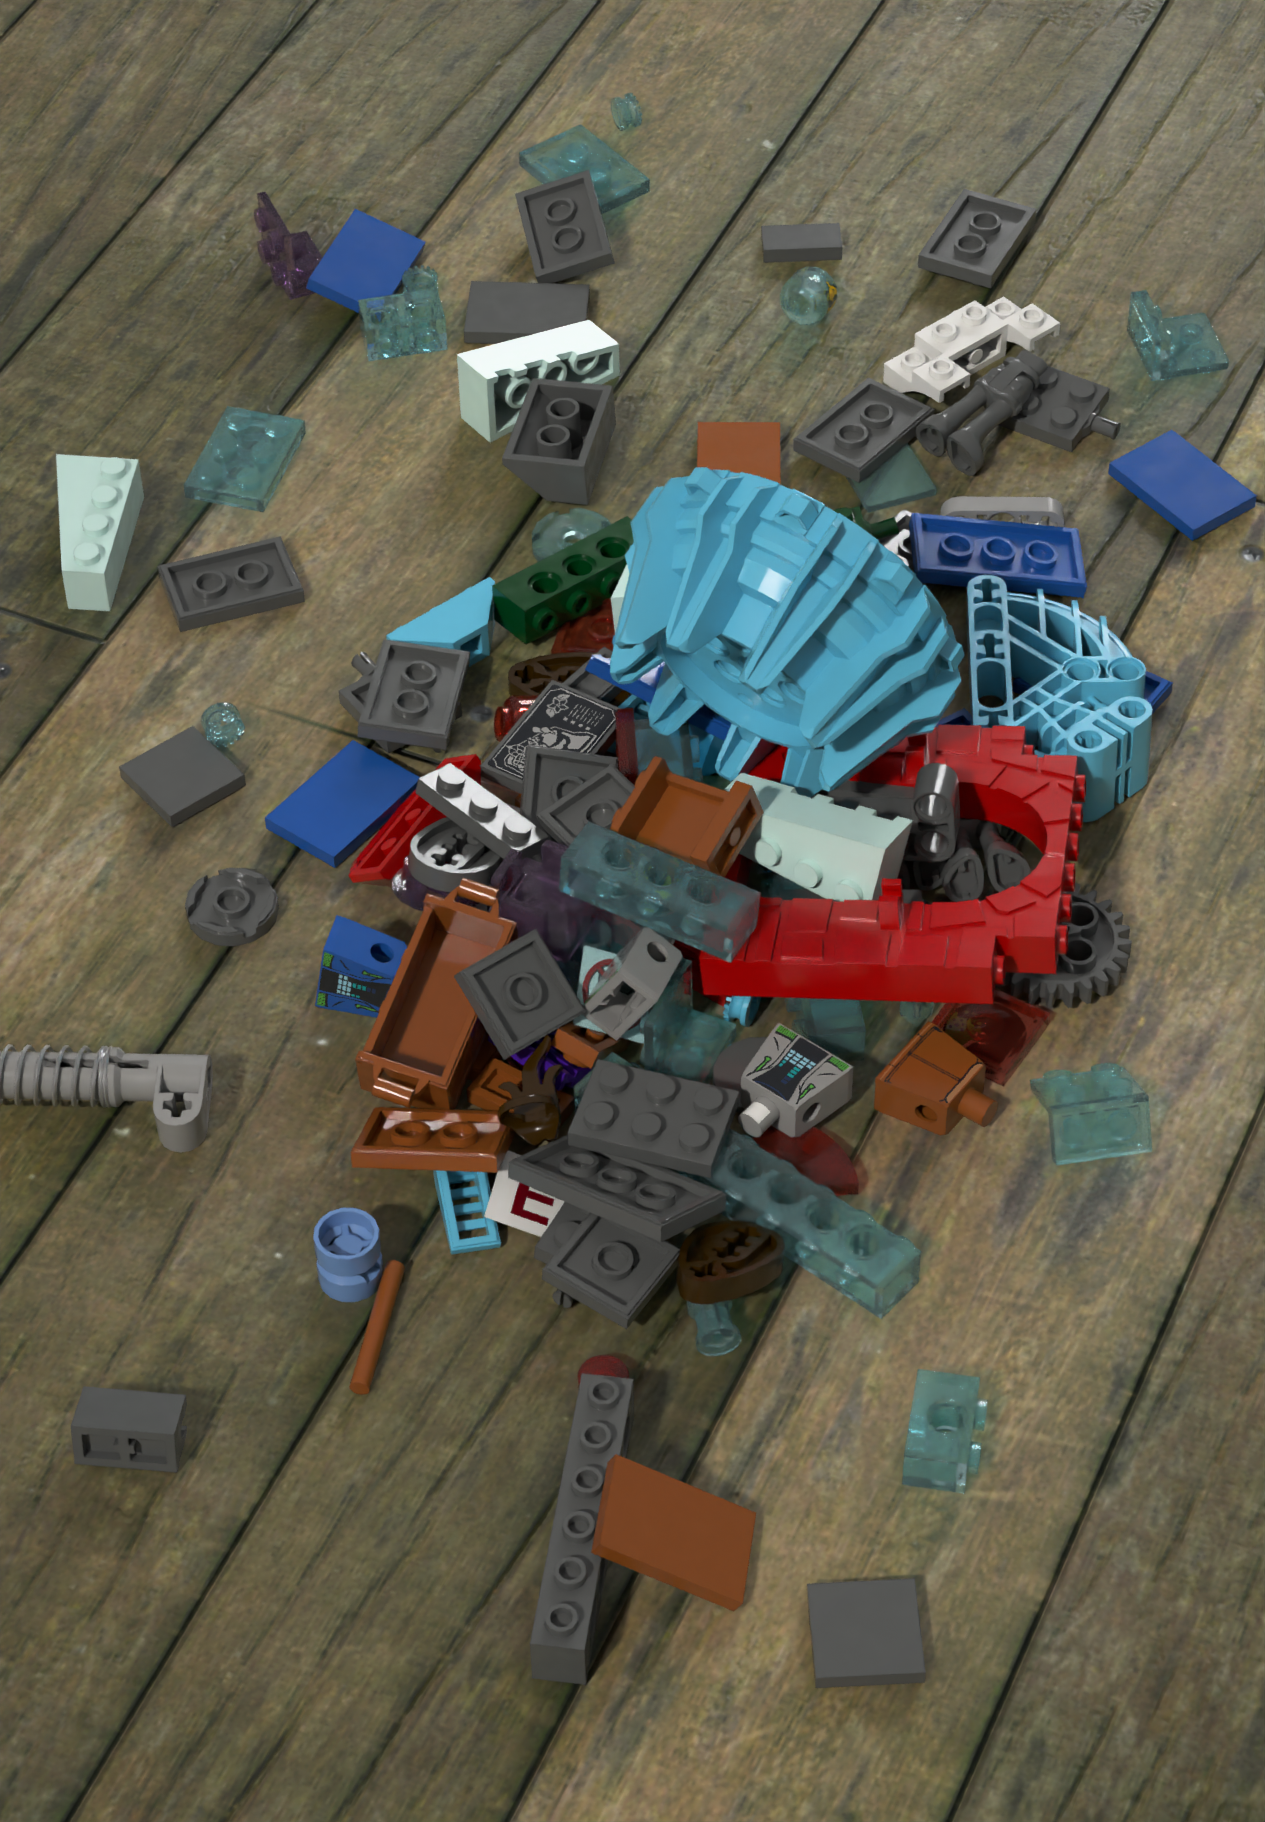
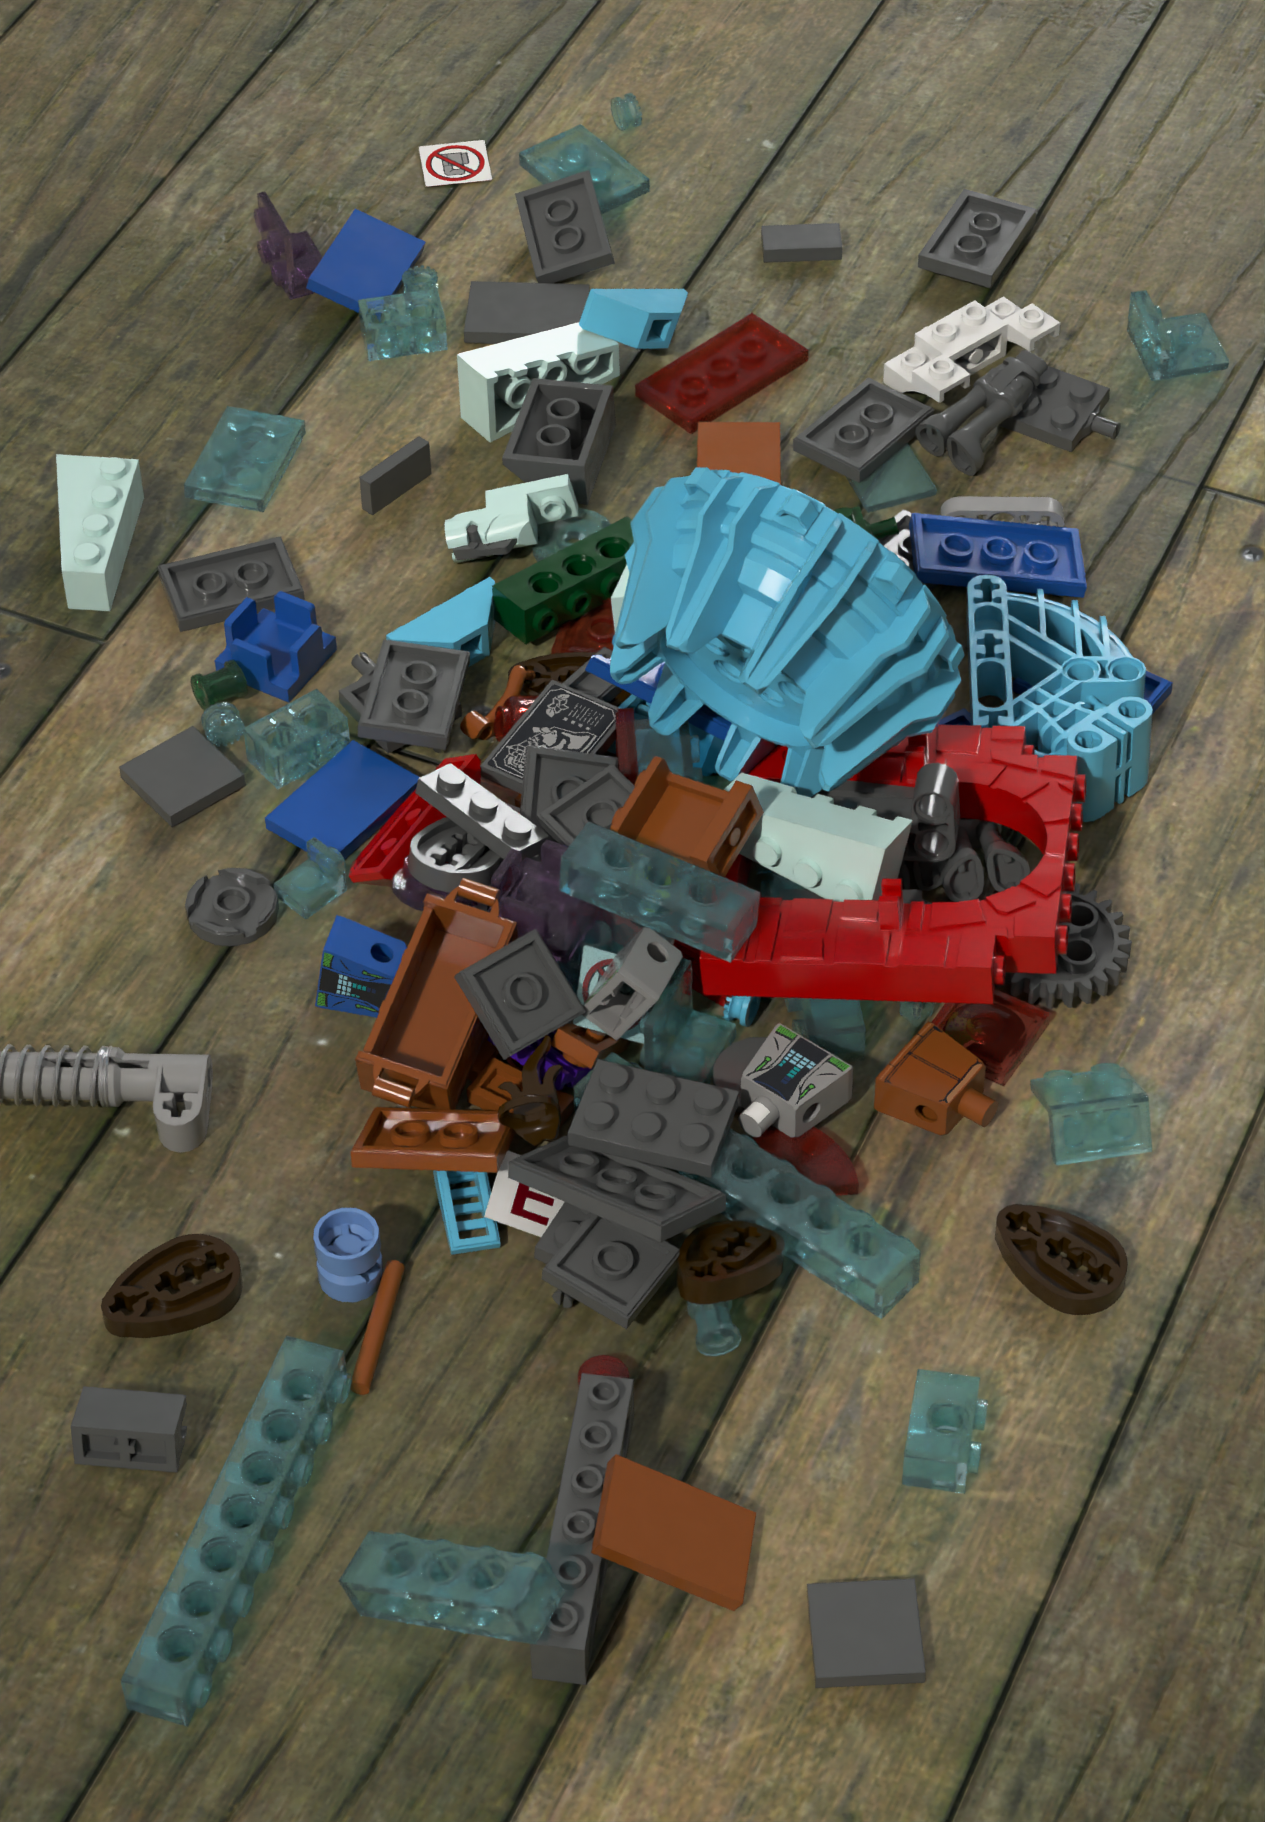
clear light blue head [780,266,837,325] -> none
blue tile [1108,430,1257,541] -> none
none -> dark brown piece [101,1234,243,1338]
none -> clear light blue brick [121,1335,352,1727]
none -> clear green bush [190,659,248,712]
none -> blue panel [215,591,337,703]
none -> clear light blue brick [243,689,350,790]
none -> clear light blue bracket [274,837,347,919]
none -> clear light blue brick [339,1531,565,1645]
none -> dark grey tile [359,436,432,515]
none -> sticker [419,140,492,187]
none -> light aqua plate [445,474,578,563]
none -> dark orange piece [460,665,536,740]
none -> medium azure slope [579,289,688,349]
none -> clear red tile [635,313,808,434]
none -> dark brown piece [995,1204,1128,1315]

